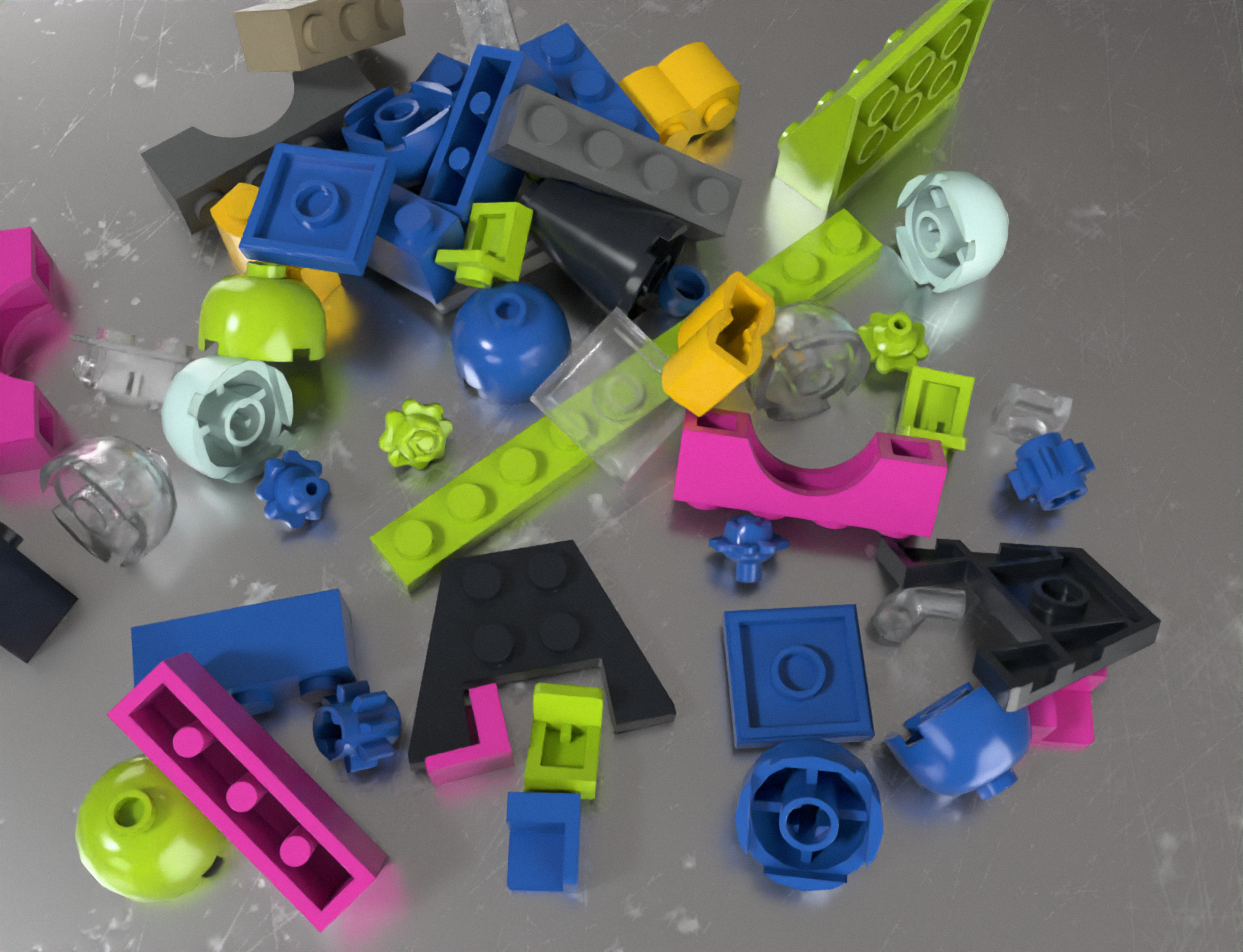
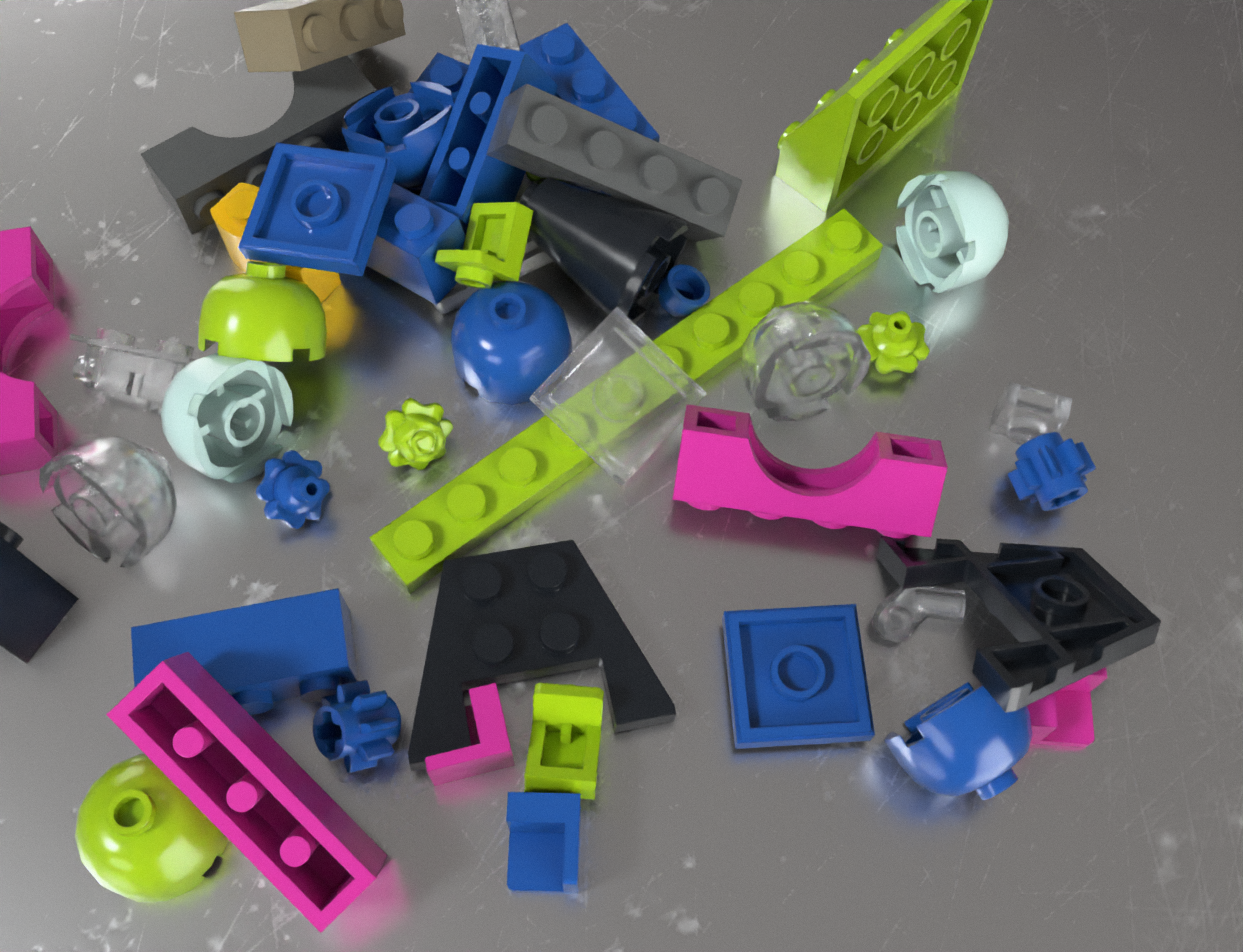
yellow brick [617,41,741,151] -> none
yellow brick [662,271,775,418] -> none
blue plant [709,515,789,583] -> none
blue cylinder [735,737,884,891] -> none
lime bracket [896,365,975,459] -> none

